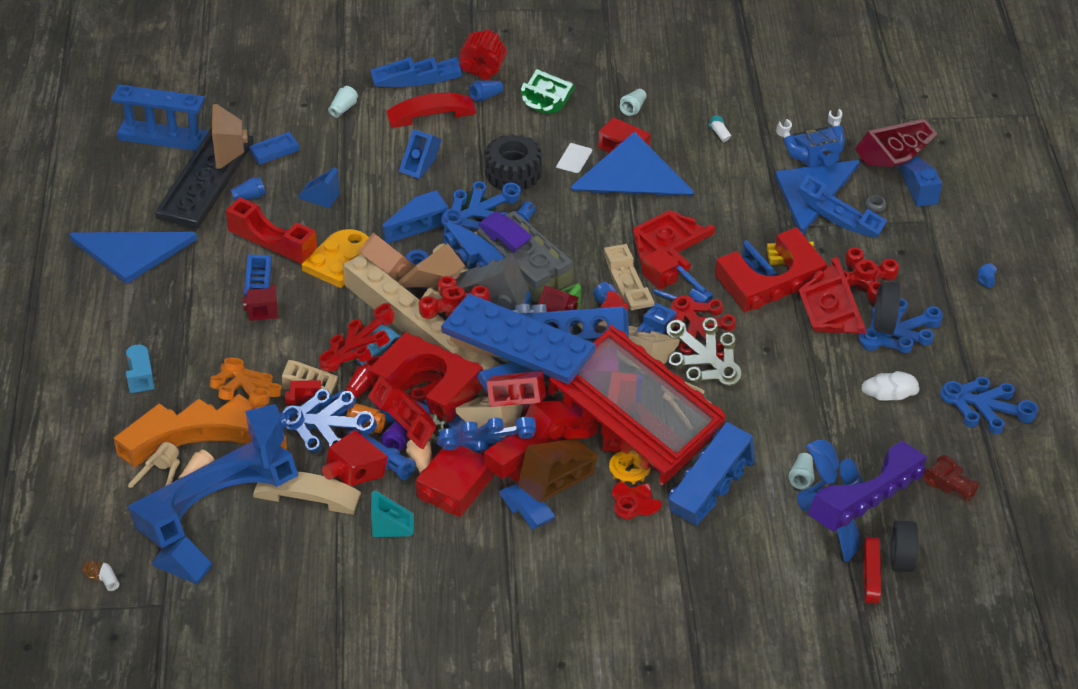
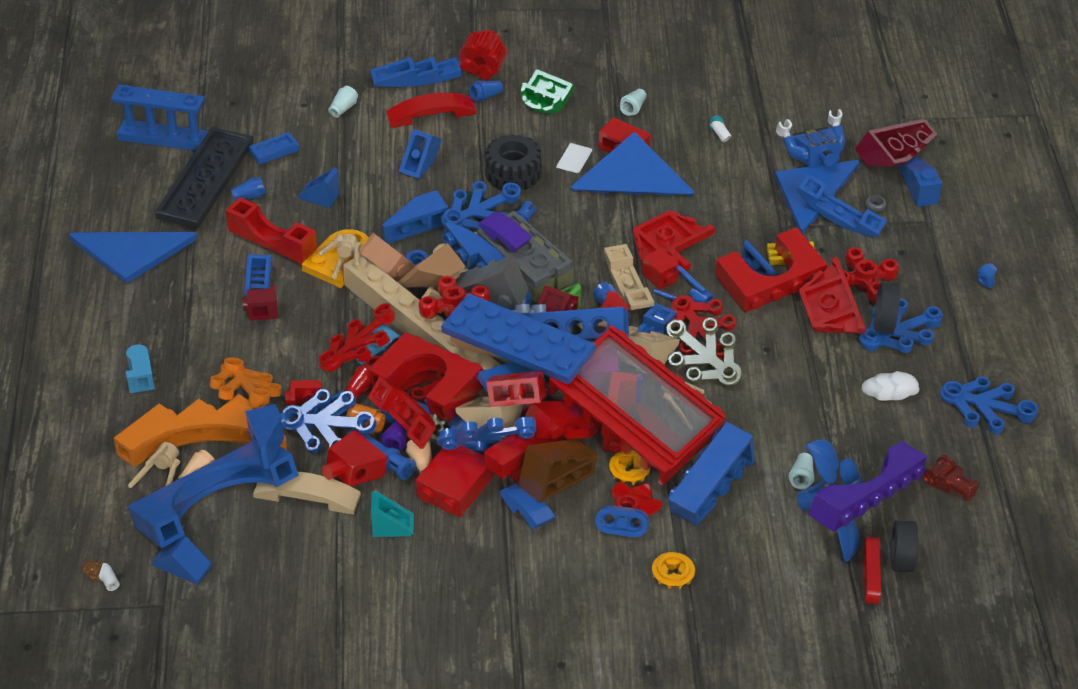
medium nougat slope [212,104,248,169] -> none
tan slope [282,360,338,396] -> none
none -> tan plant [319,234,362,280]
none -> blue plate [595,505,649,537]
none -> light orange gear [652,552,695,589]

